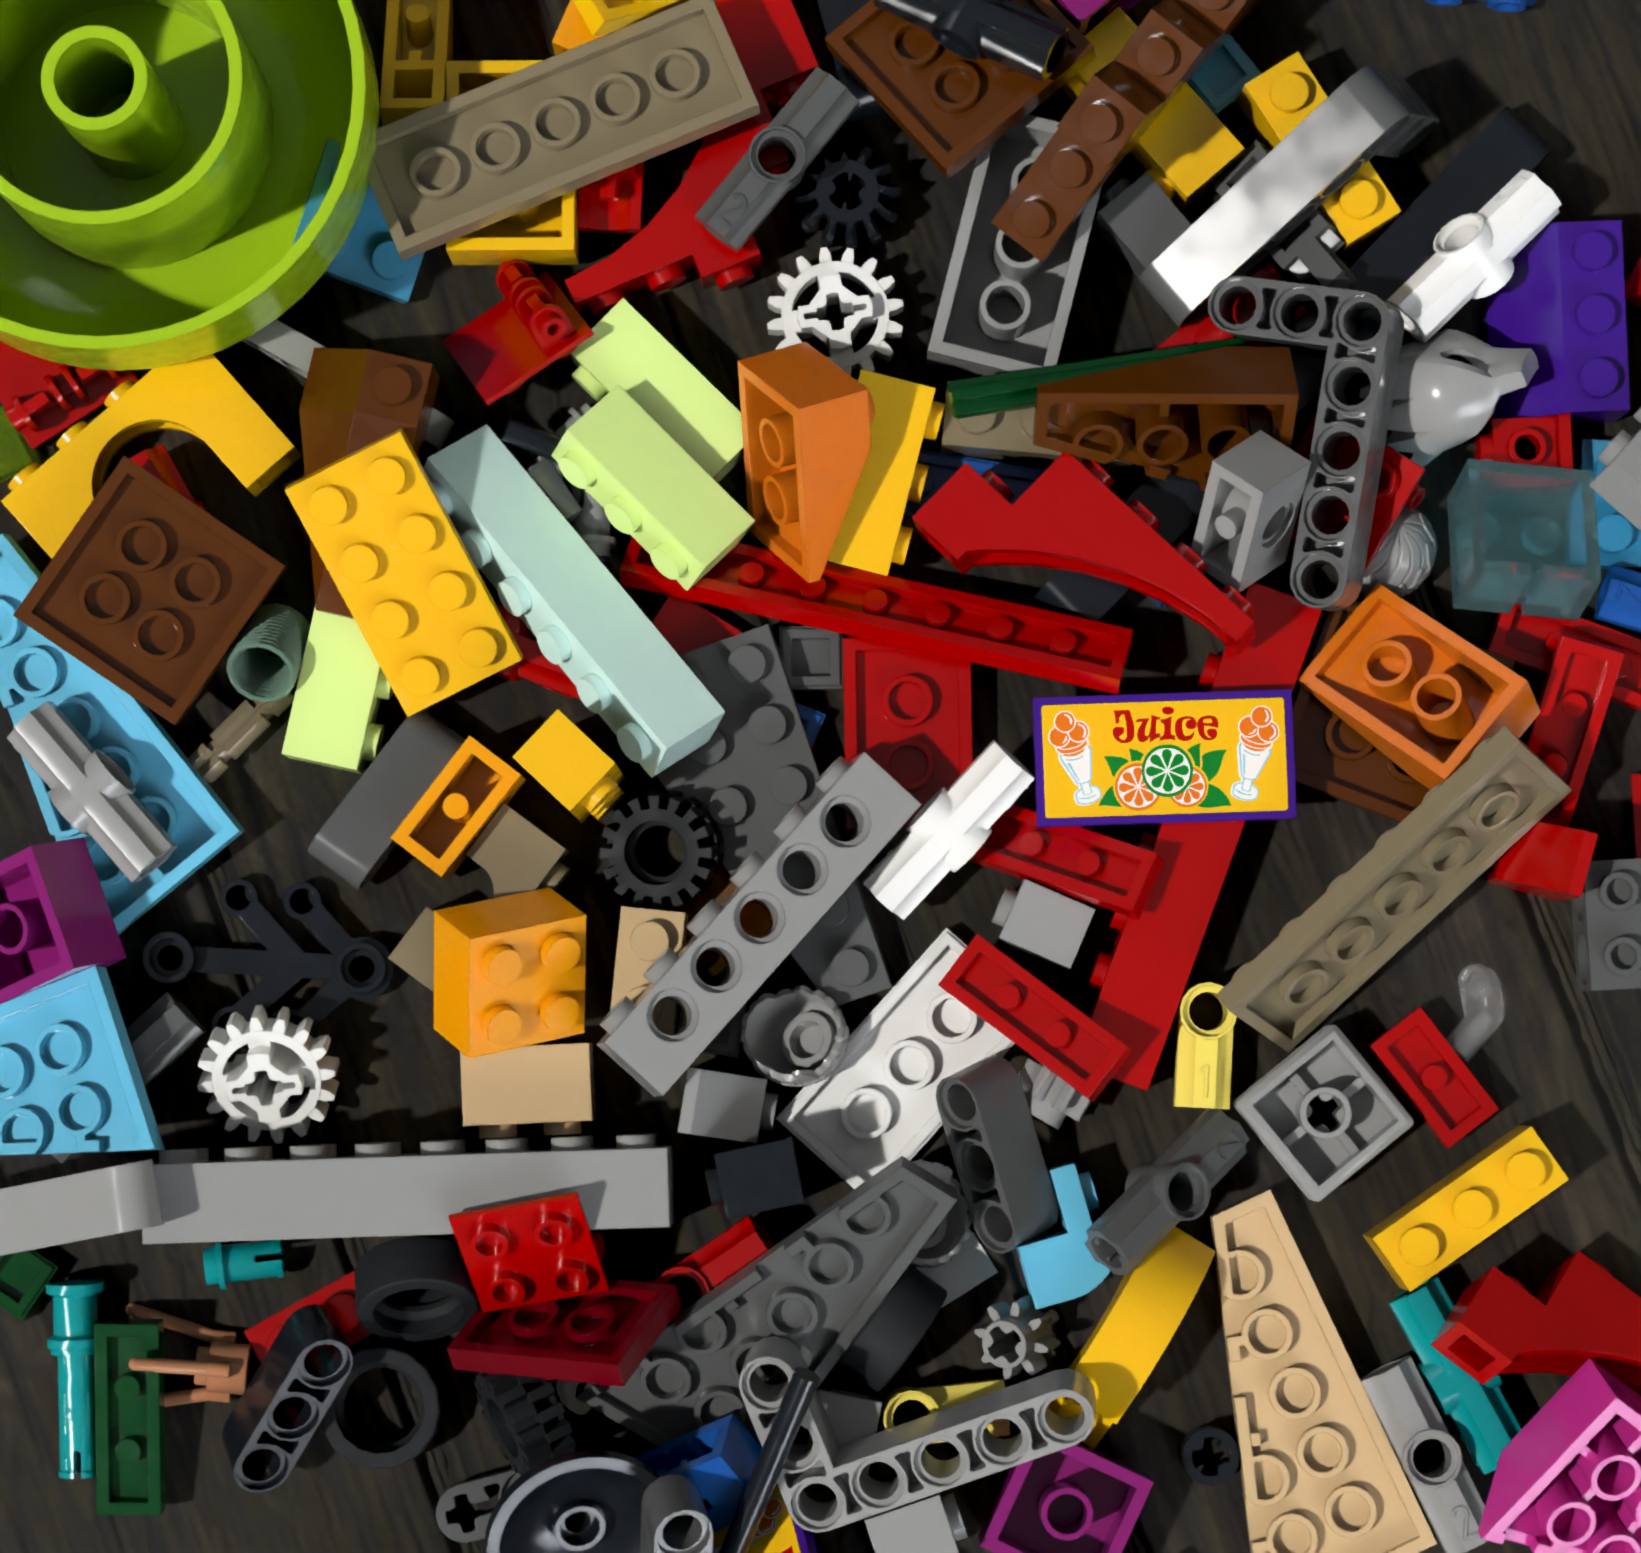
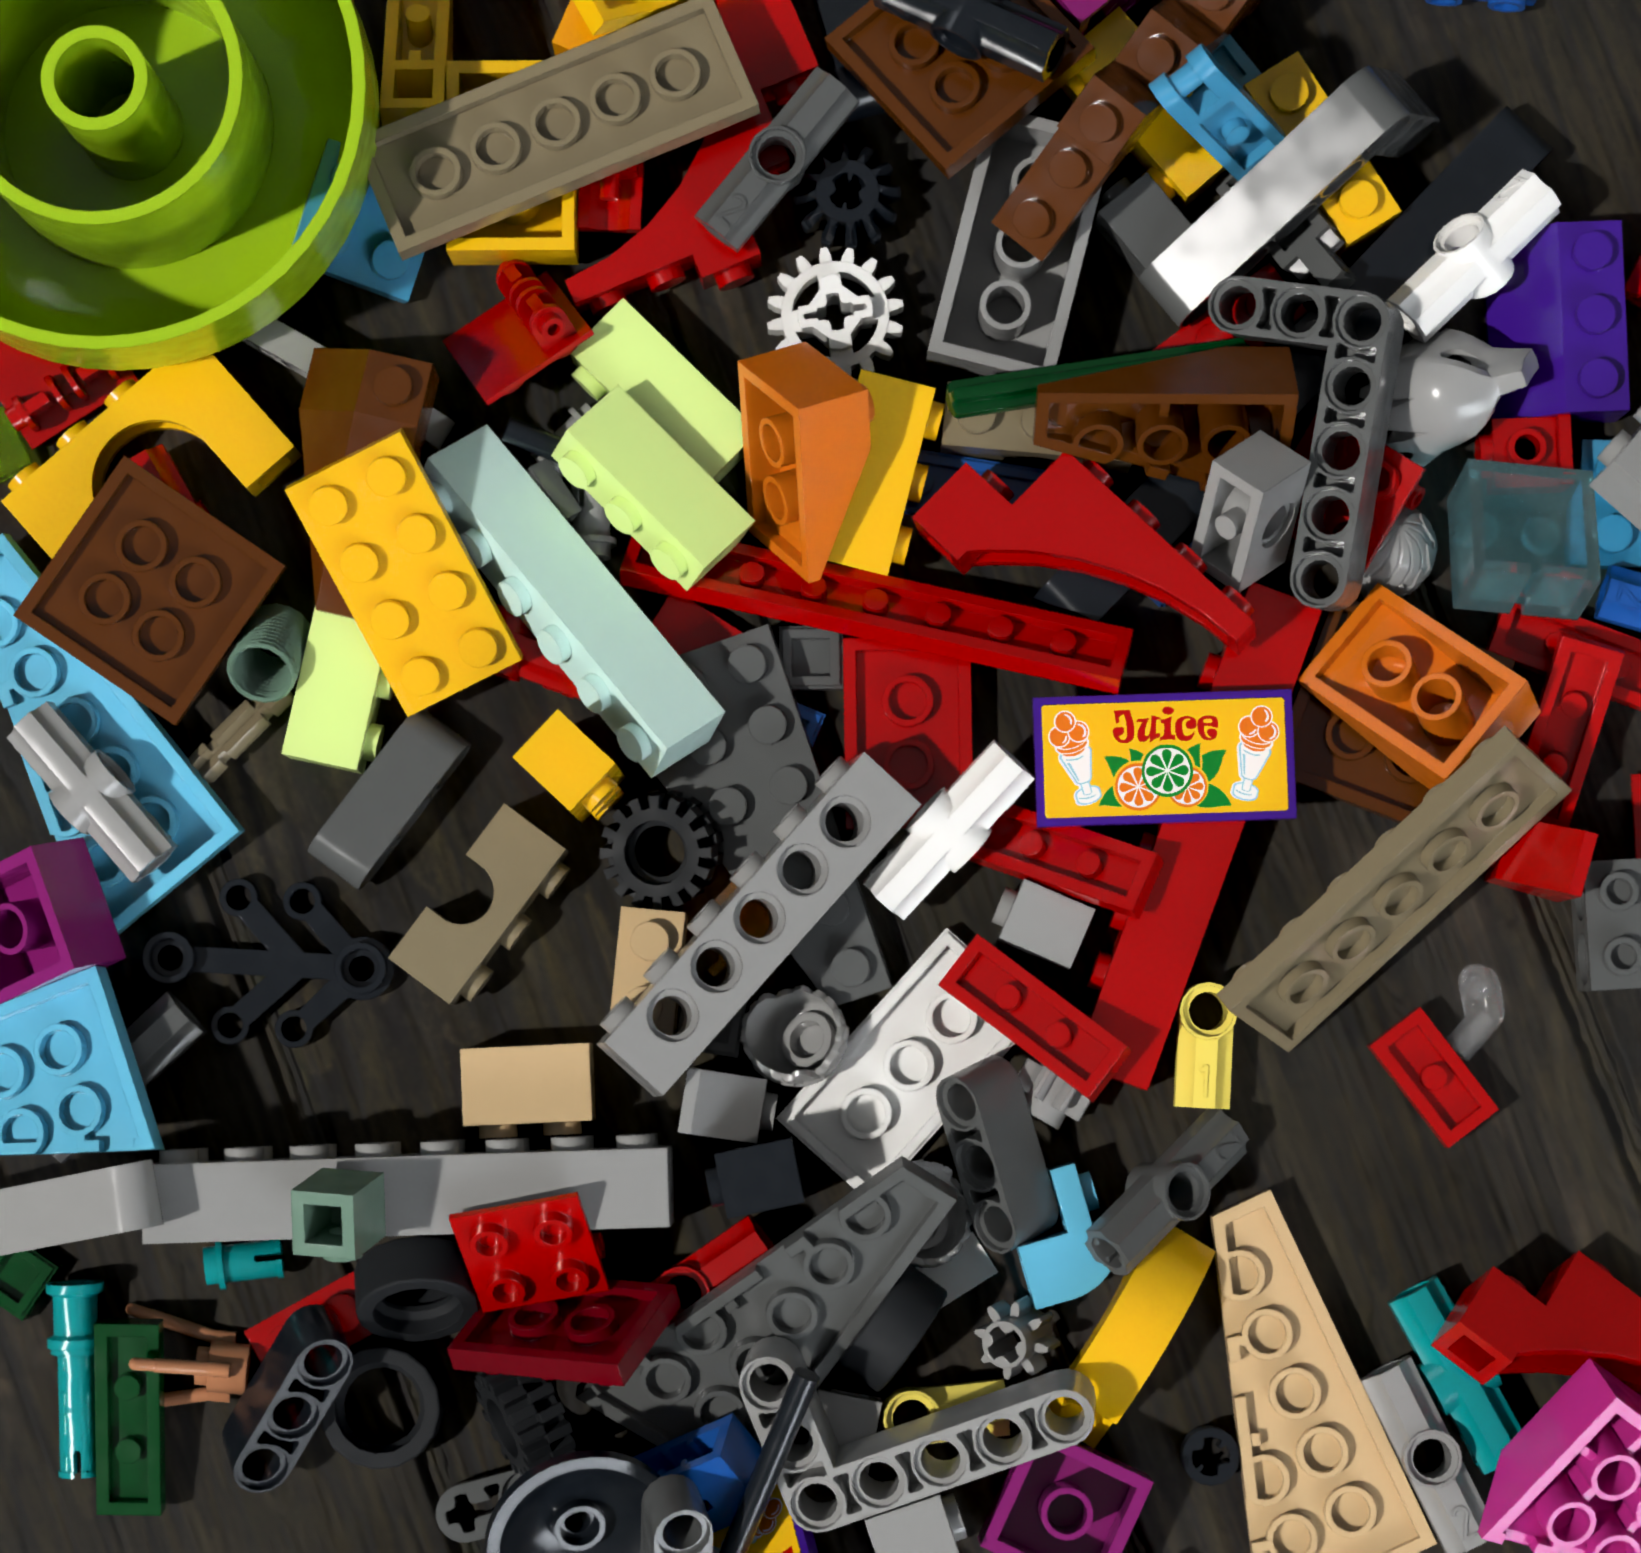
white gear [197,1005,340,1144] -> none
light orange brick [390,735,526,881] -> none
light orange brick [434,887,587,1059] -> none
light grey brick [1233,1025,1414,1202] -> none
yellow brick [1363,1125,1569,1292] -> none
none -> sand green brick [291,1168,386,1262]
none -> dark azure plate [1148,43,1286,181]

